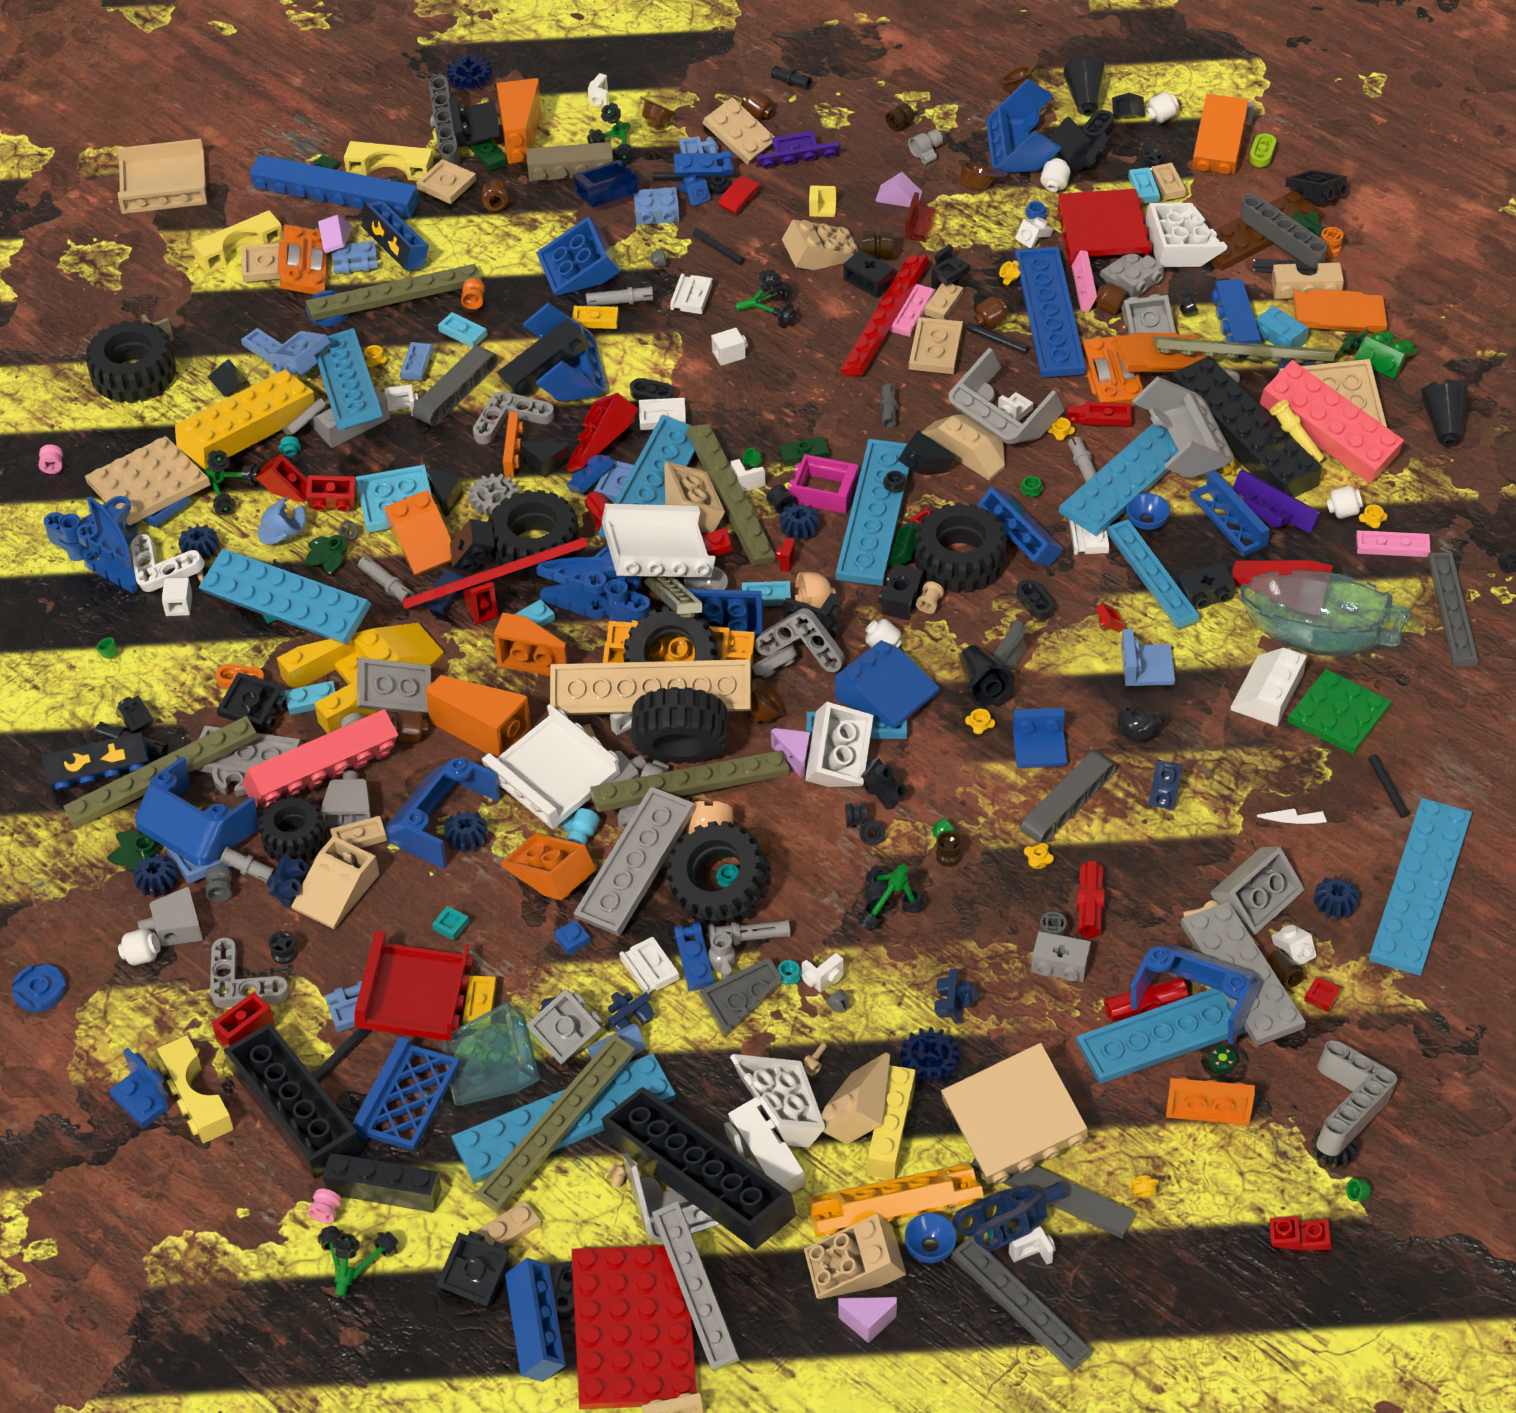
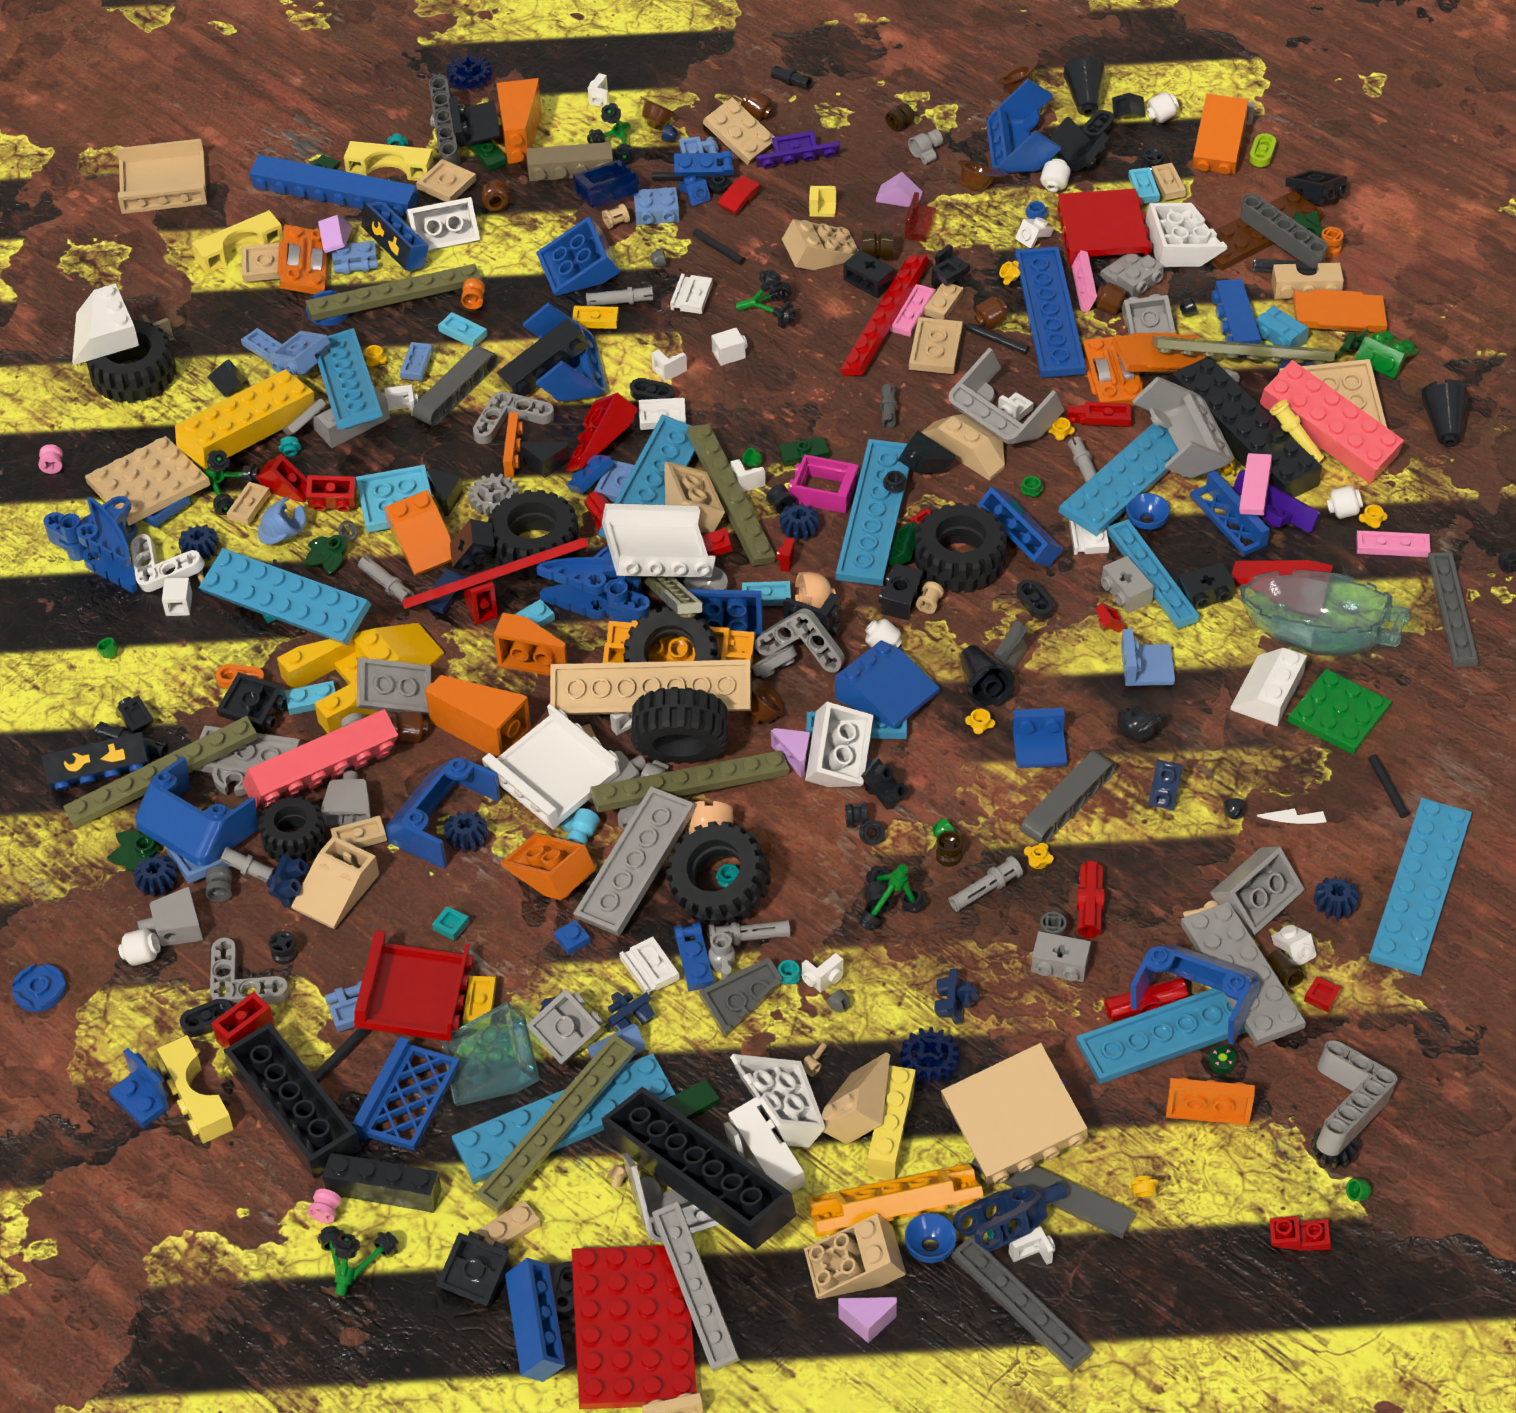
none -> white wedge [72,284,139,365]
none -> black plate [180,999,232,1037]
none -> tan plate [227,482,271,526]
none -> teal plate [387,134,408,147]
none -> white slope [406,197,480,250]
none -> tan bush [602,204,630,229]
none -> white panel [651,349,687,382]
none -> dark blue hinge [661,124,678,142]
none -> dark green tile [665,1079,720,1120]
none -> light grey pin [948,856,1023,912]
none -> light grey brick [1101,556,1154,613]
none -> black hinge [1223,798,1245,820]
none -> bright pink tile [1239,453,1272,515]

